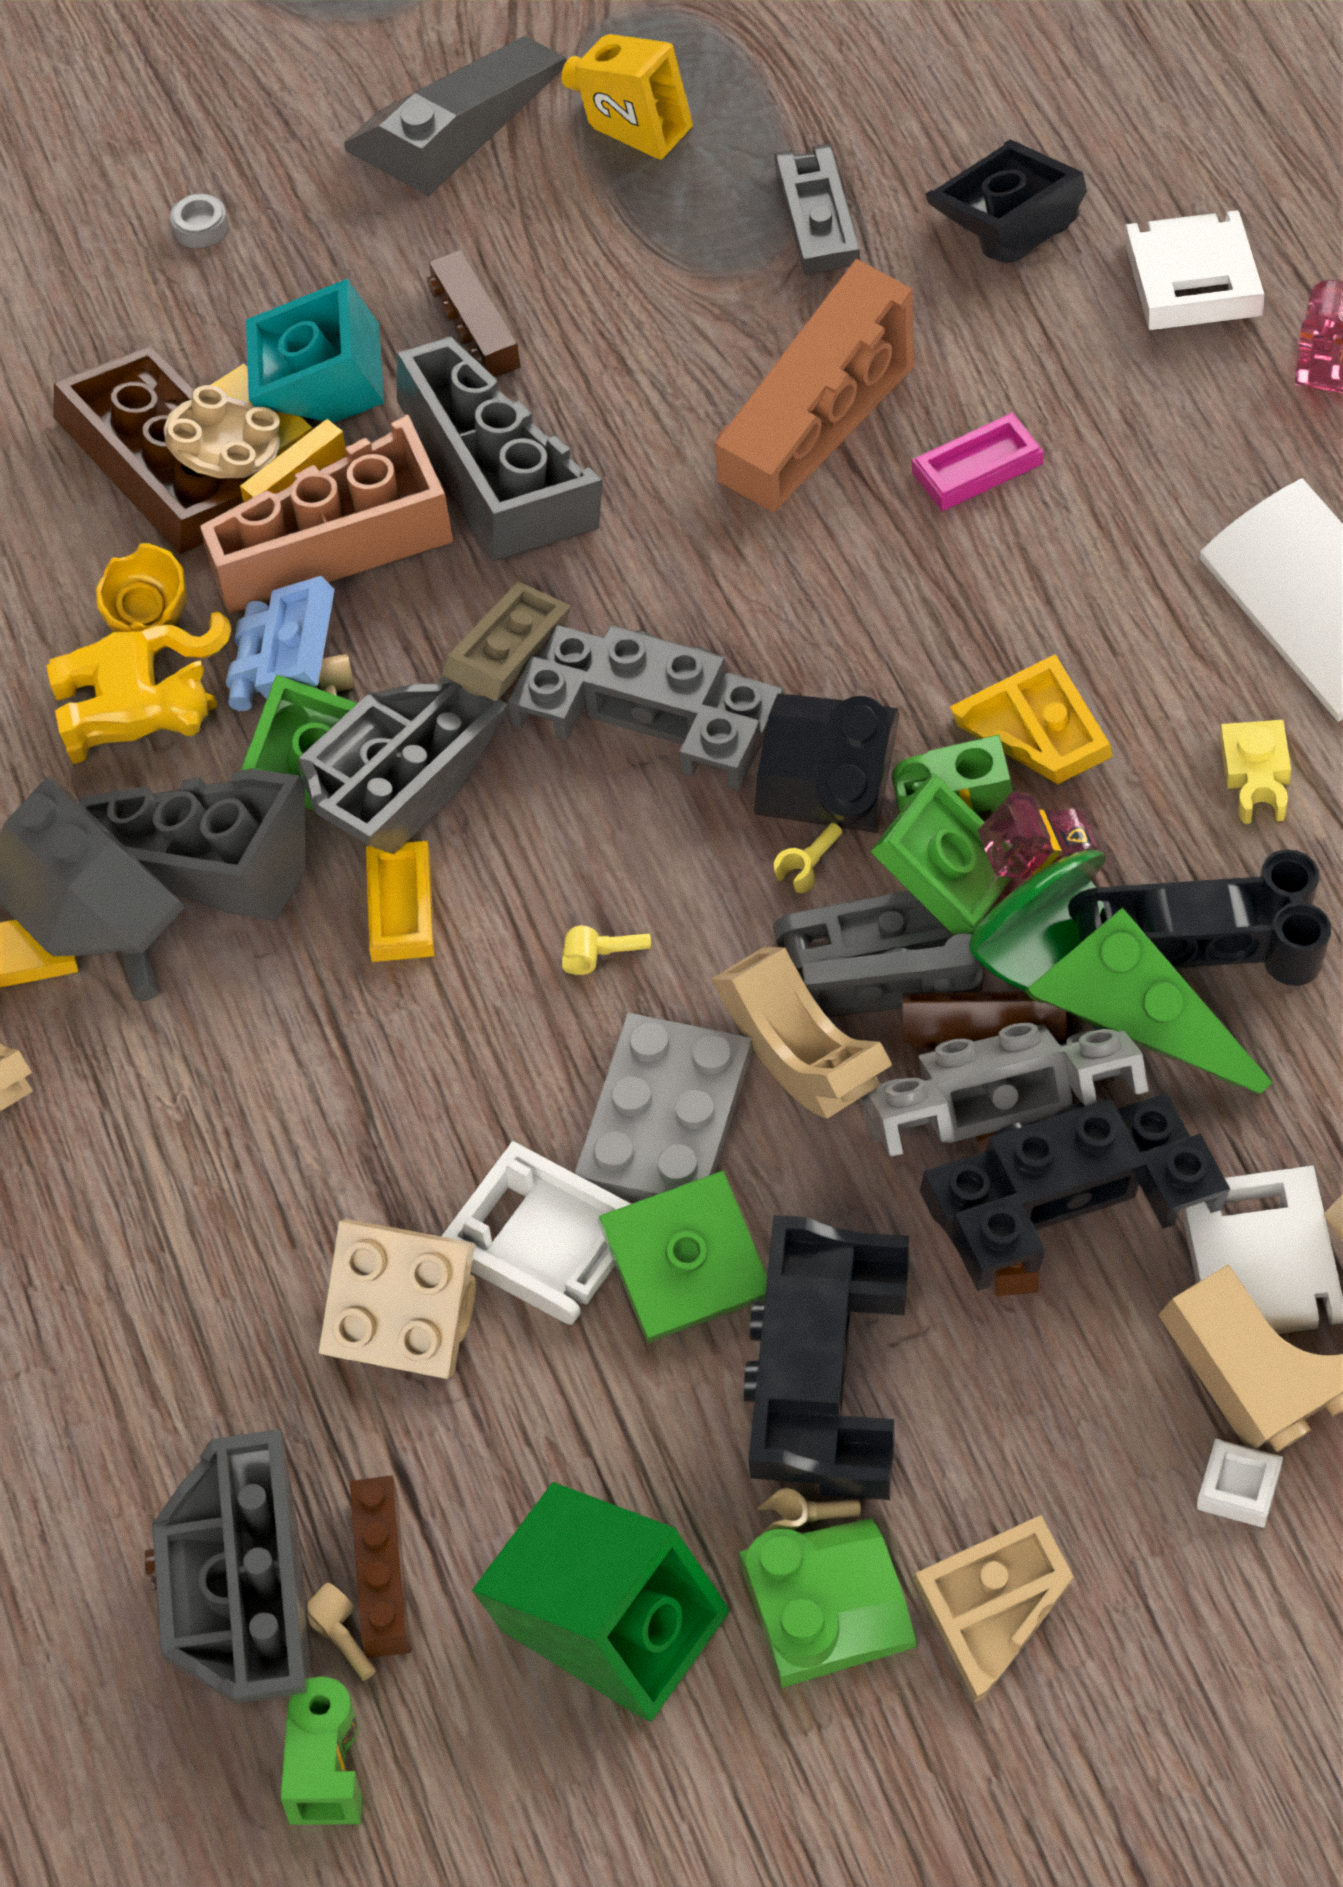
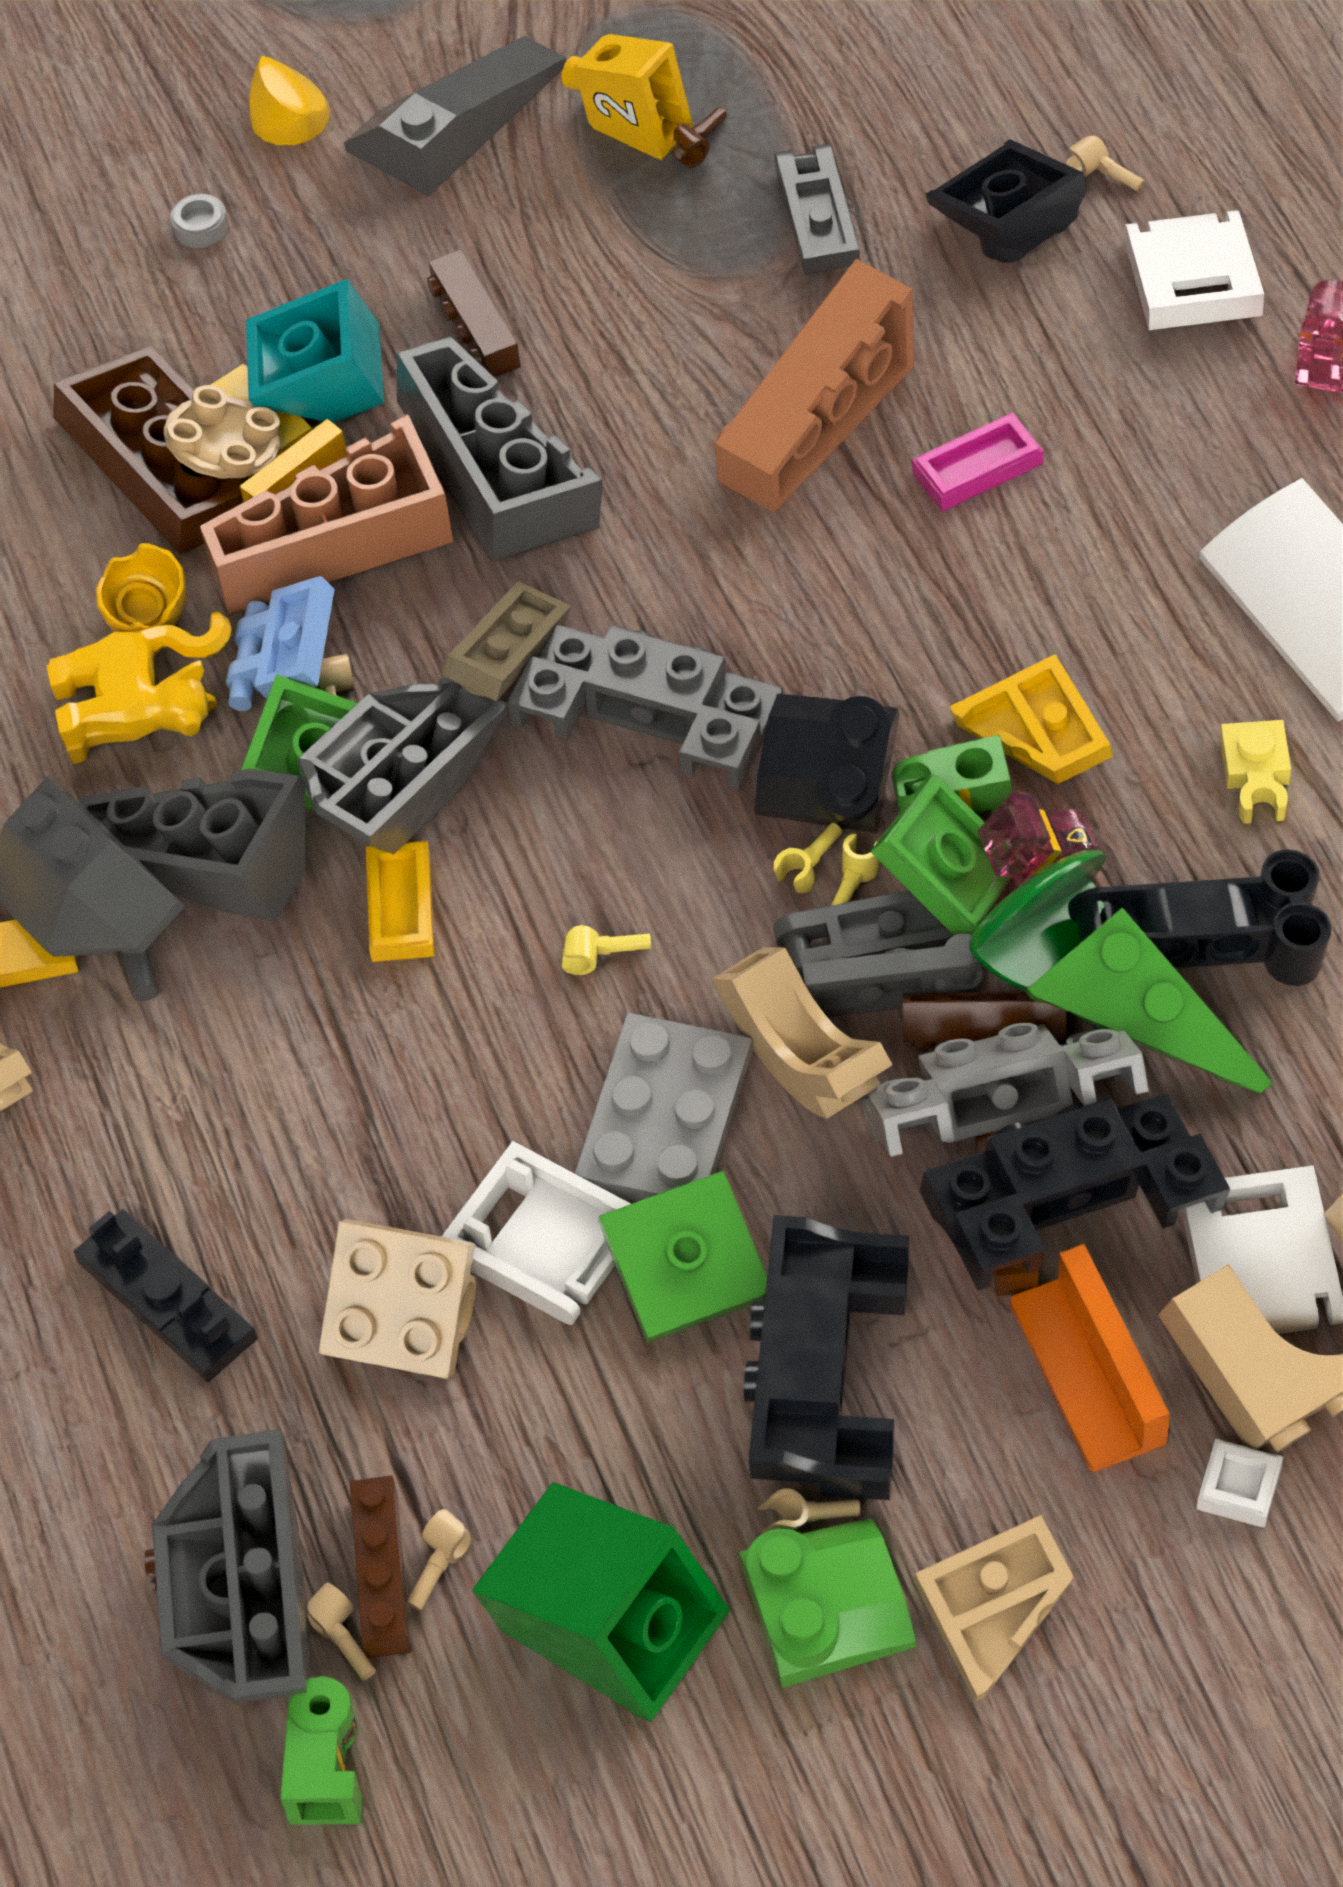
none -> black plate [73,1209,257,1383]
none -> yellow piece [249,56,331,145]
none -> tan hand [406,1509,472,1611]
none -> reddish brown hand [672,107,727,168]
none -> light yellow hand [831,834,880,906]
none -> orange panel [1010,1244,1170,1472]
none -> tan hand [1066,135,1145,192]

